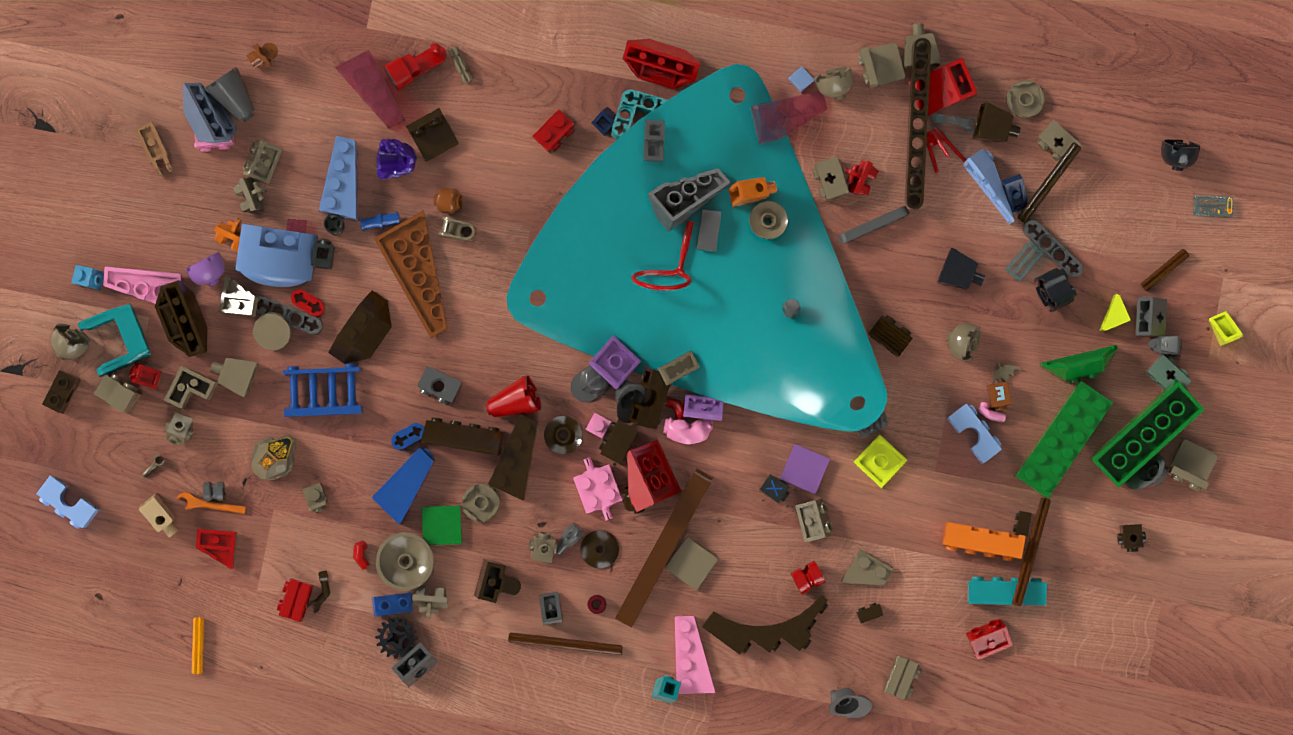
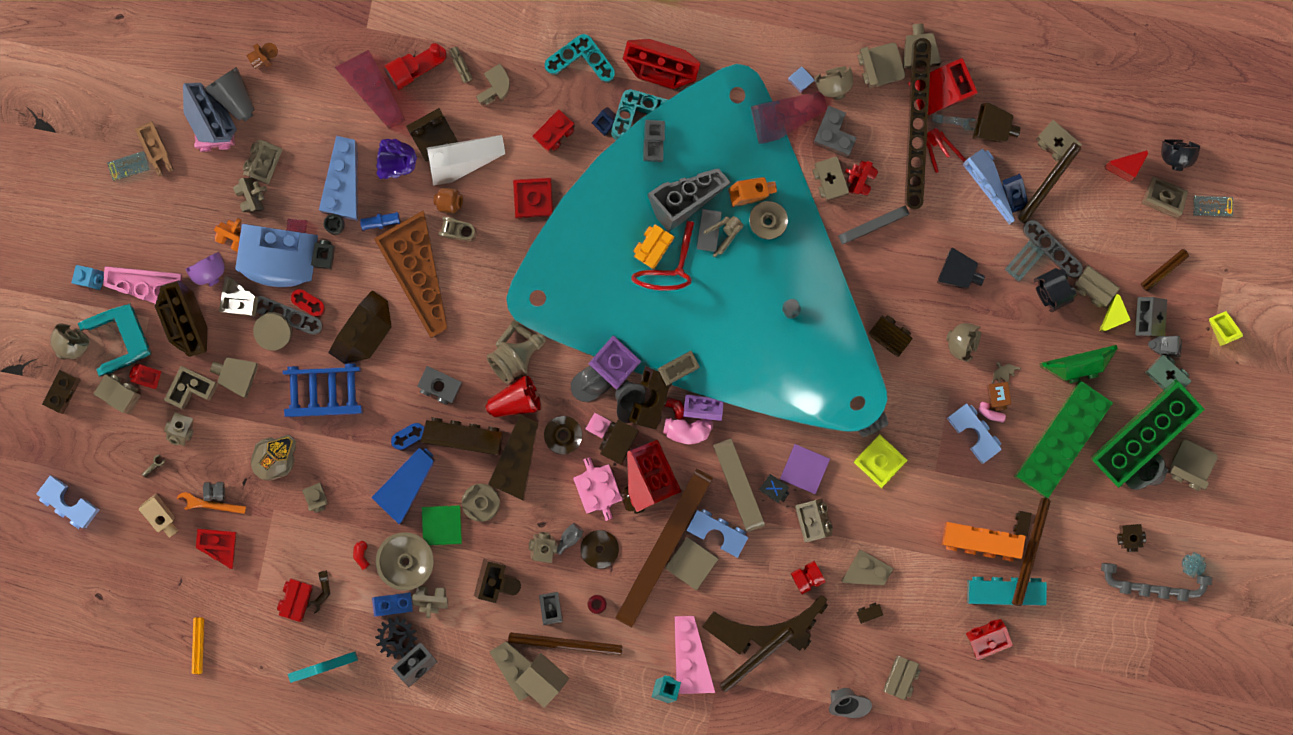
dark tan tile [1006,80,1045,119] -> none
none -> clear light blue tile [107,151,150,181]
none -> teal beam [287,651,358,683]
none -> white wedge [427,135,505,186]
none -> dark tan brick [476,64,510,106]
none -> dark tan piece [487,320,546,384]
none -> dark tan wedge [489,641,532,701]
none -> red tile [513,178,553,219]
none -> dark tan slope [515,653,570,708]
none -> teal beam [544,34,615,83]
none -> light orange brick [633,225,675,270]
none -> medium blue arch [686,509,748,558]
none -> dark tan plant [704,216,743,257]
none -> dark tan beam [713,438,765,533]
none -> dark brown axle [720,626,794,692]
none -> dark grey brick [813,106,857,158]
none -> dark tan brick [1073,265,1120,308]
none -> dark grey bar [1101,563,1213,602]
none -> red slope [1105,150,1148,182]
none -> dark tan slope [1141,176,1188,218]
none -> clear light blue gear [1182,552,1206,578]

